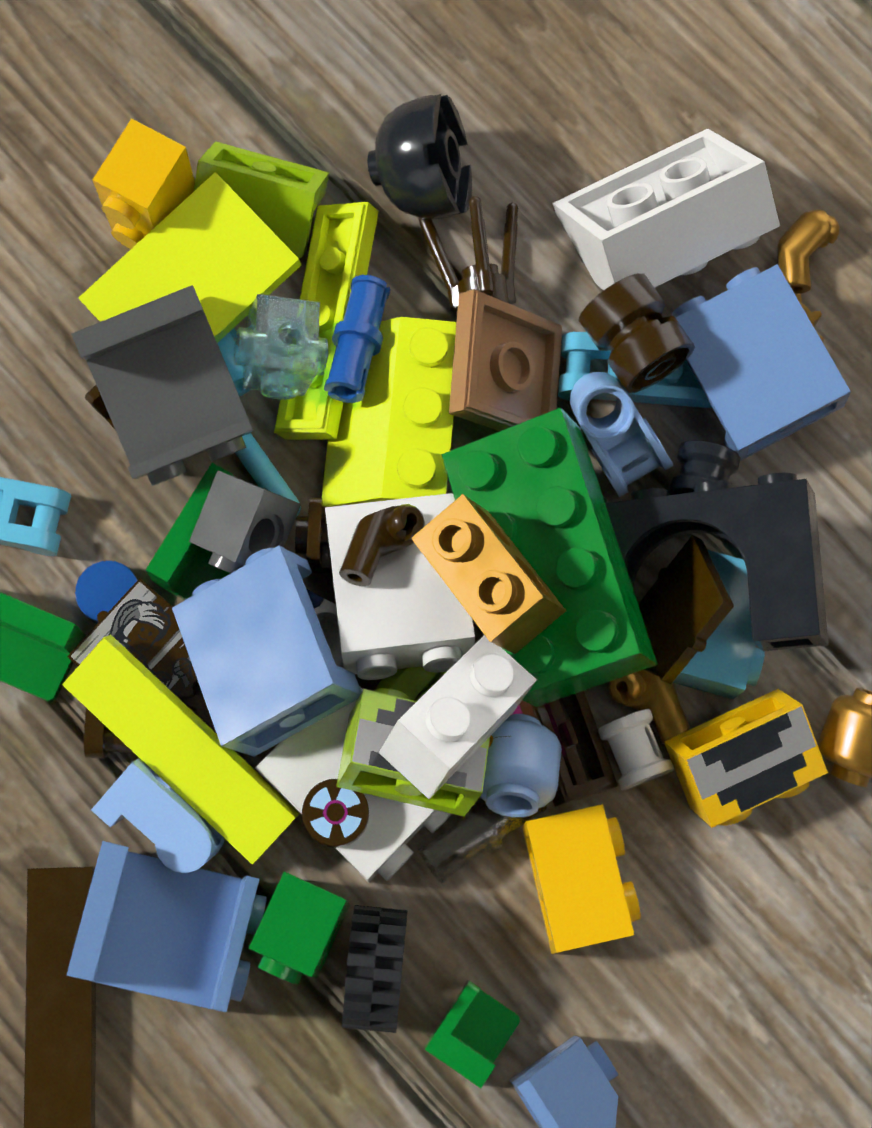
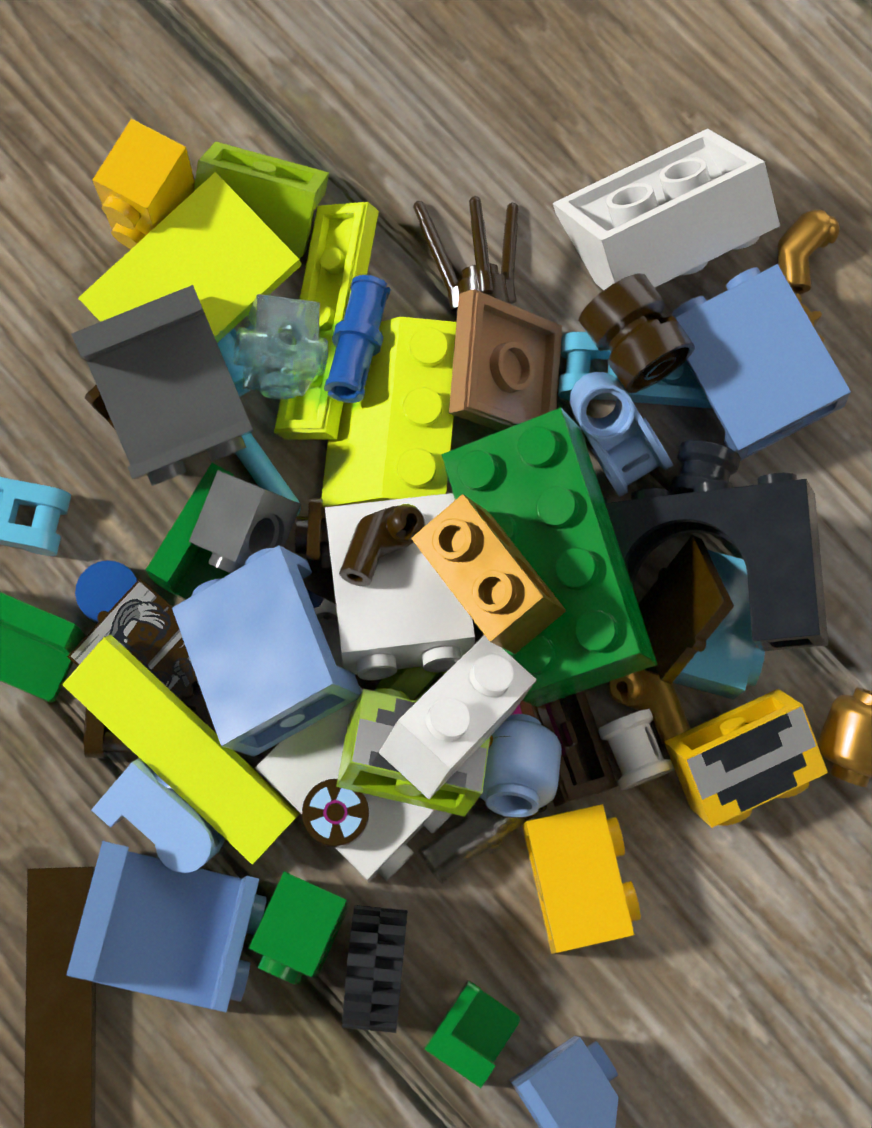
black cylinder [367,94,472,219] -> none

